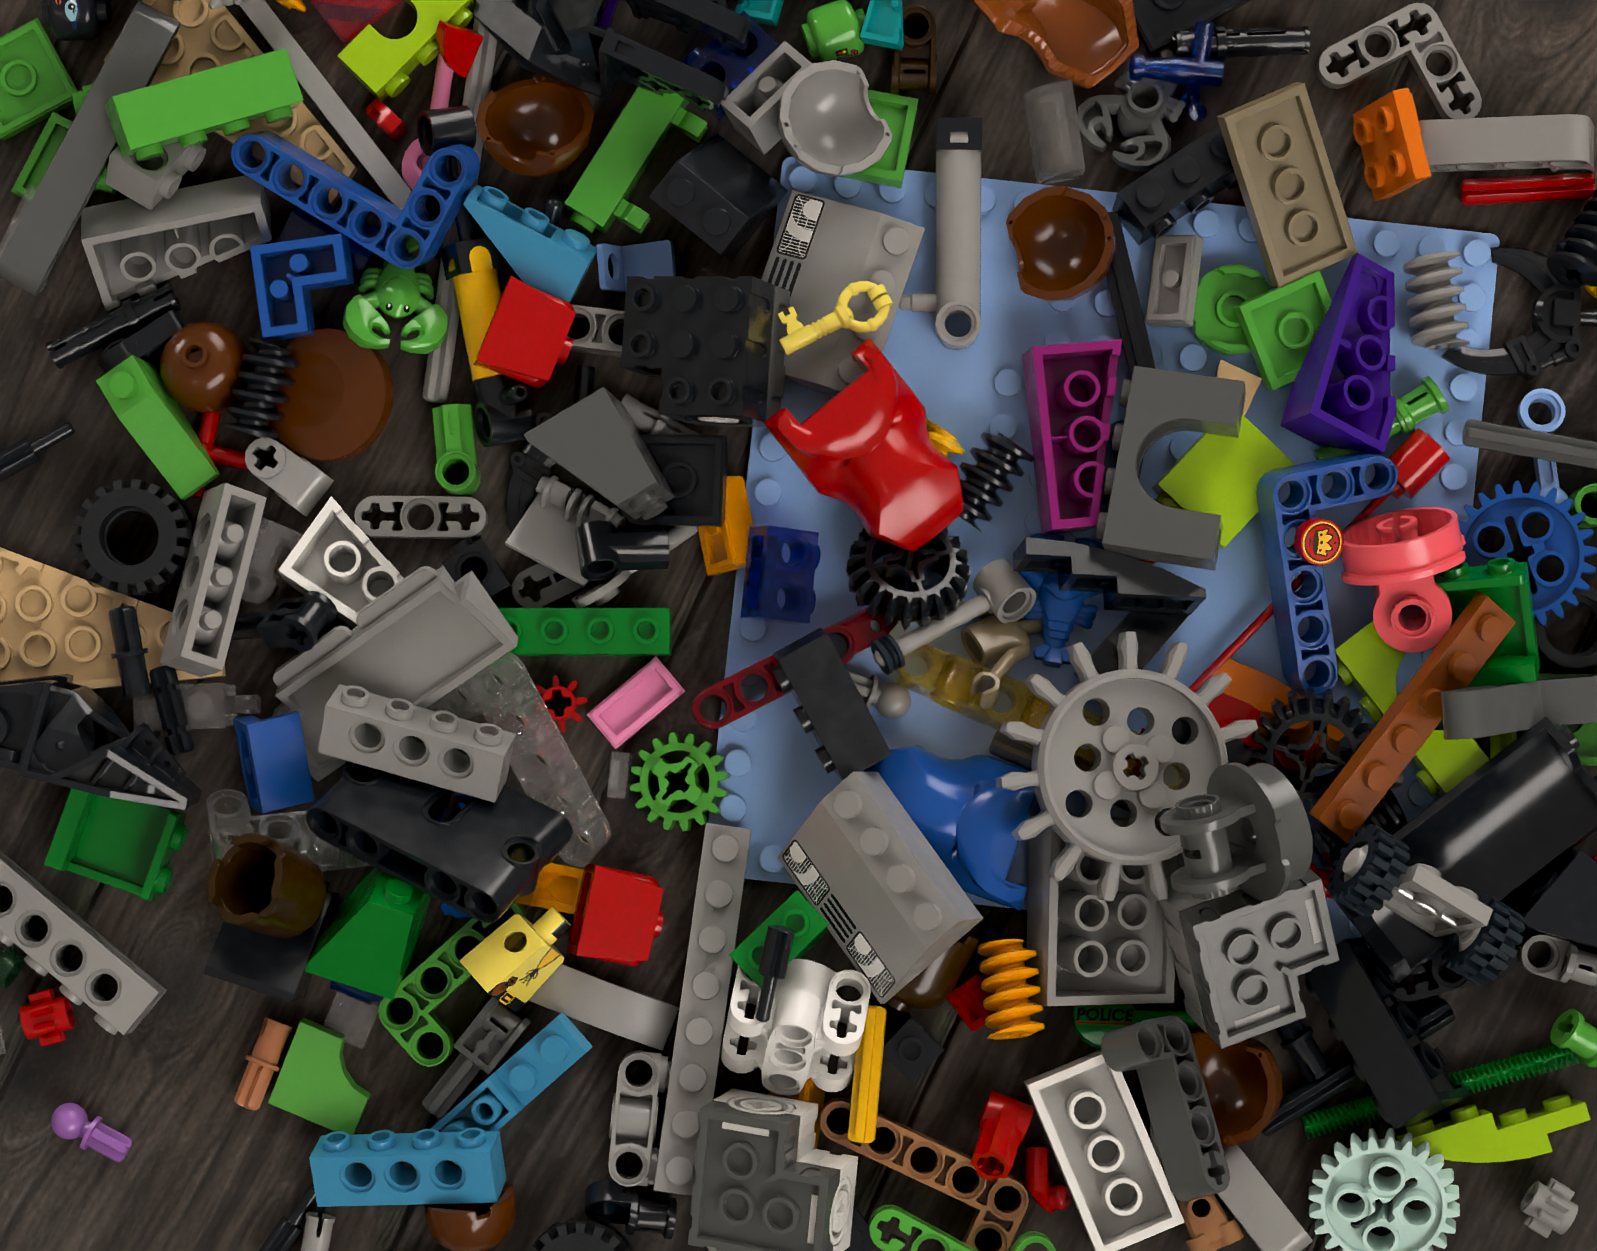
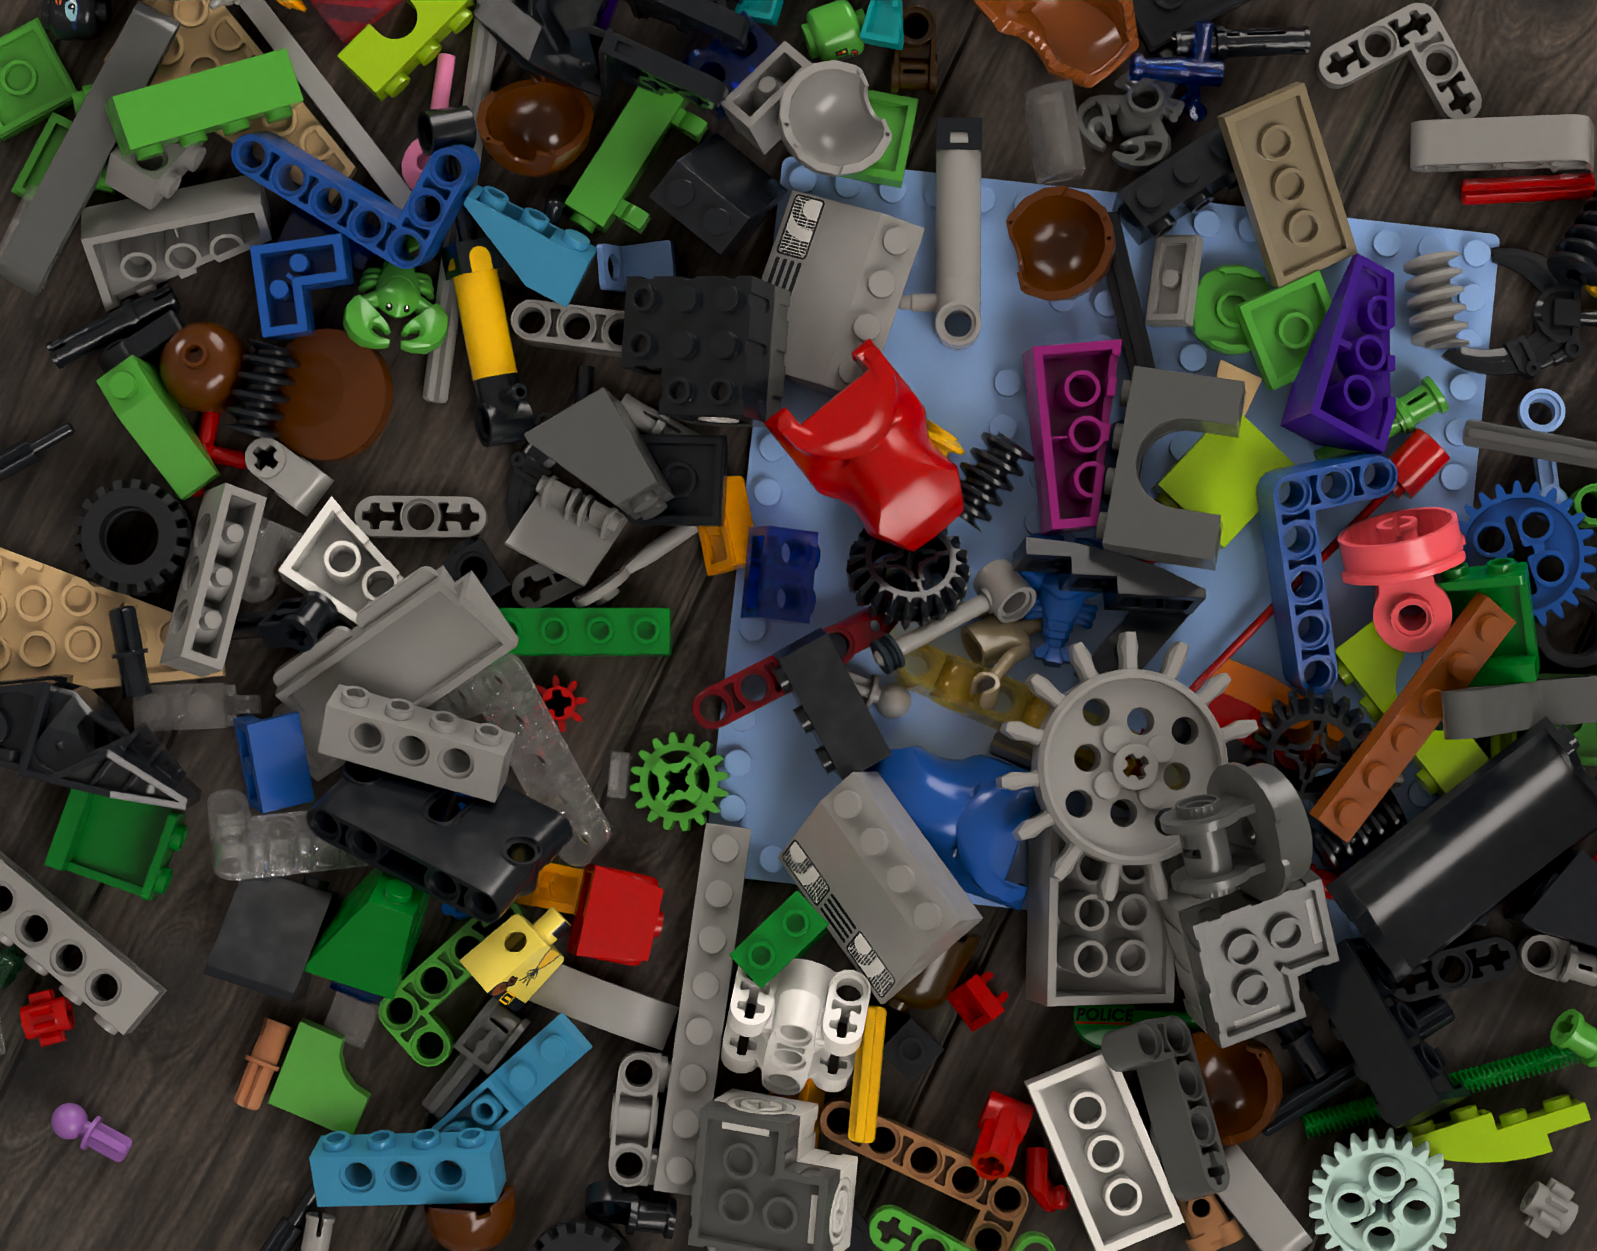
black axle [149,665,194,755] -> none
dark brown cylinder [207,833,326,938] -> none
red tile [365,98,408,141] -> none
bright green piece [432,403,481,497] -> none
red tile [436,20,483,78] -> none
red torso [473,276,576,388] -> none
black piece [575,520,670,581] -> none
bright pink tile [586,656,686,749] -> none
black axle [755,925,795,1022] -> none
light yellow piece [778,281,893,356] -> none
light orange piece [977,939,1045,1040] -> none
tile [1294,518,1344,566] -> none
black plate [1327,824,1525,986] -> none
orange plate [1352,88,1431,201] -> none

